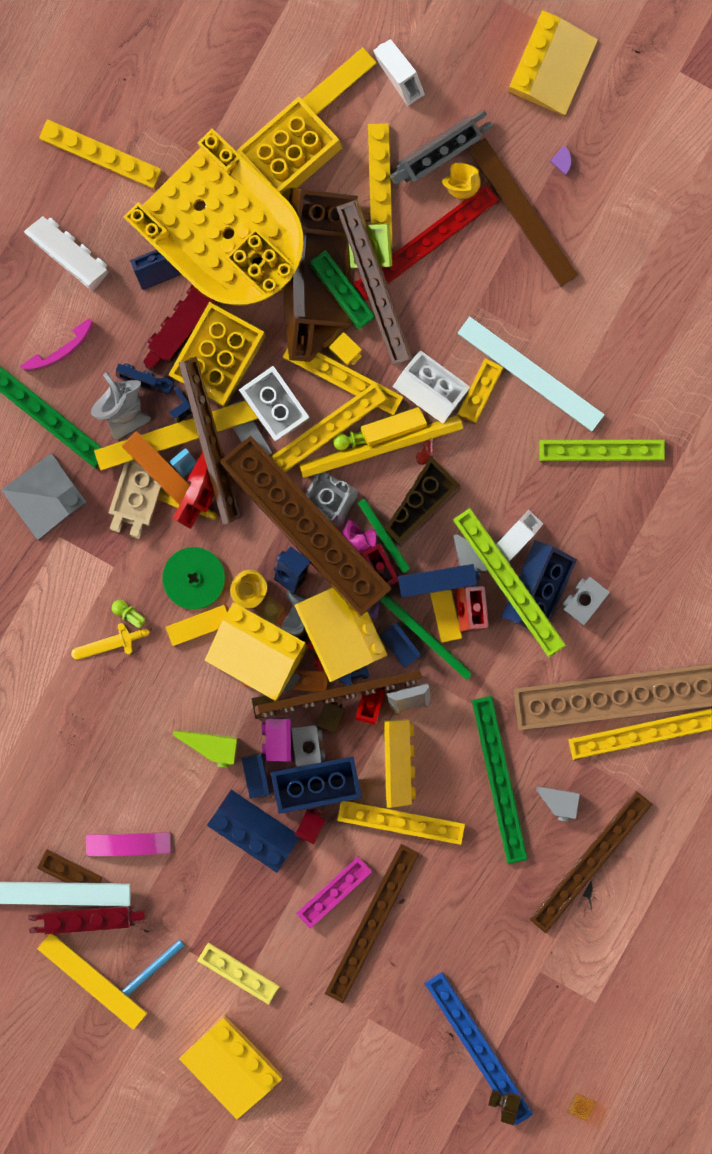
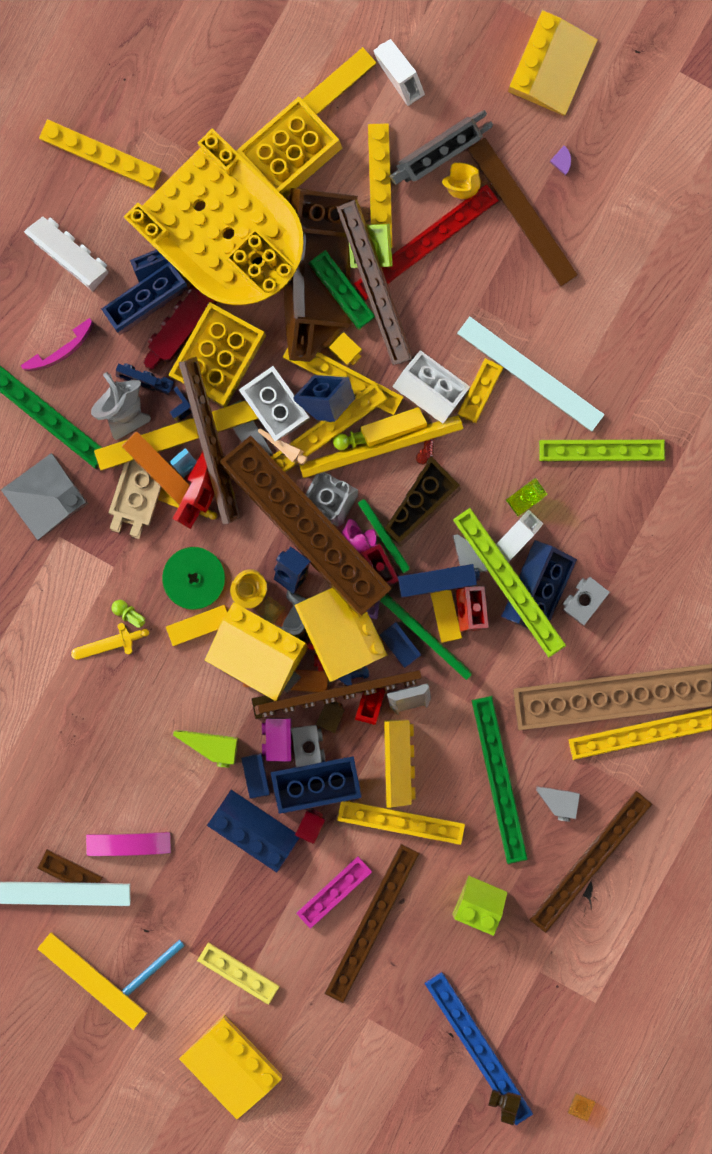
dark red hinge [28,906,146,935] -> none
none -> dark blue slope [101,262,188,336]
none -> light nougat piece [258,429,307,465]
none -> dark blue slope [293,375,355,422]
none -> lime slope [452,875,507,936]
none -> clear neon green slope [506,478,548,516]

